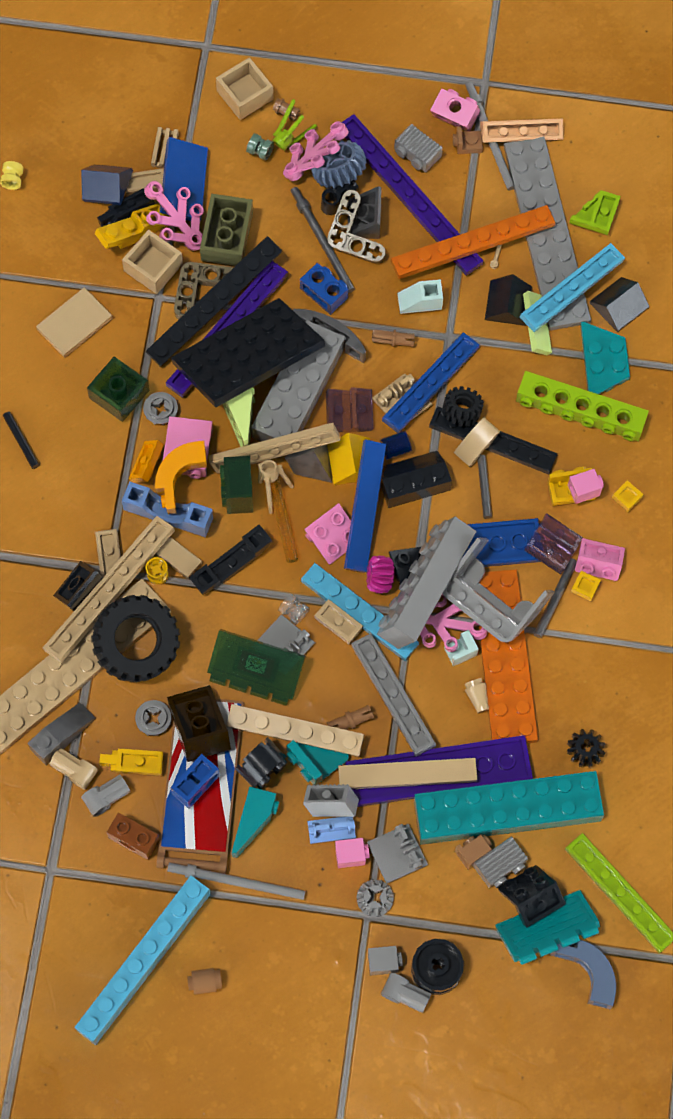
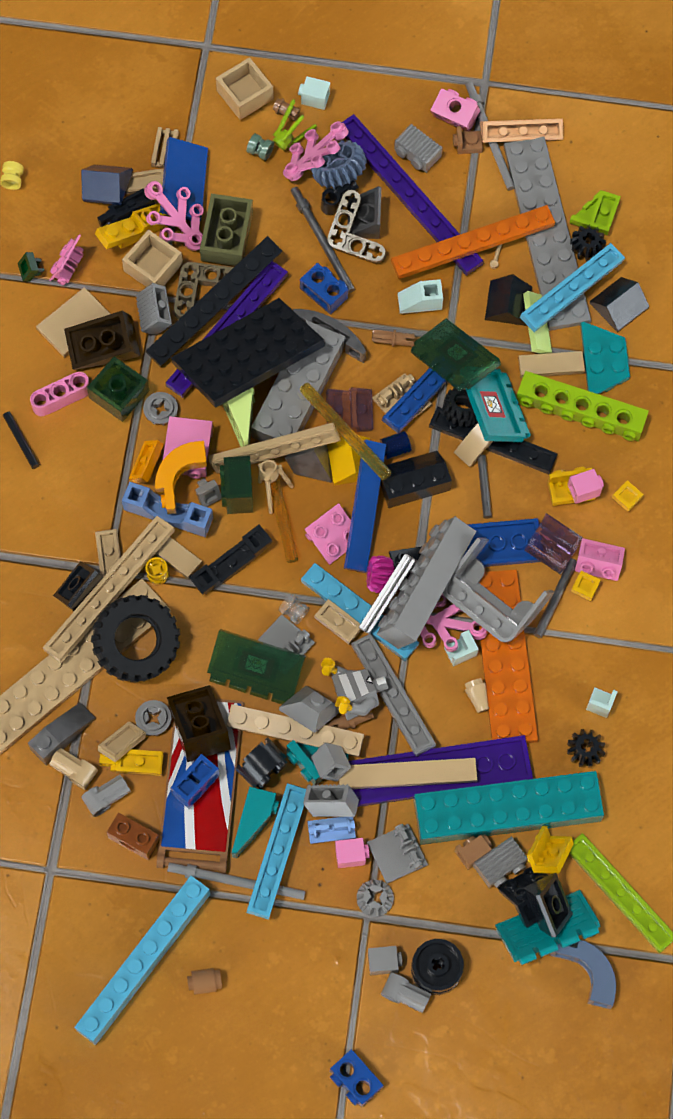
none -> dark green tile [17,252,45,282]
none -> bright pink beam [30,372,91,416]
none -> bright pink hinge [49,234,84,286]
none -> dark brown slope [64,311,141,370]
none -> tan tile [98,721,146,762]
none -> light grey brick [135,283,172,335]
none -> light grey tile [195,478,222,507]
none -> medium azure plate [246,783,306,920]
none -> light grey slope [279,686,340,733]
none -> light aqua brick [298,76,330,110]
none -> clear yellow axle [300,383,391,480]
none -> light grey brick [311,743,351,782]
none -> torso [321,658,388,721]
none -> blue brick [330,1049,384,1107]
none -> axle [359,554,415,634]
none -> clear green hinge [411,318,501,391]
none -> teal hinge [460,367,531,442]
none -> tan tile [518,351,585,378]
none -> black slope [524,873,572,937]
none -> yellow bracket [527,826,574,874]
none -> black gear [570,224,606,262]
none -> light aqua panel [586,687,618,718]

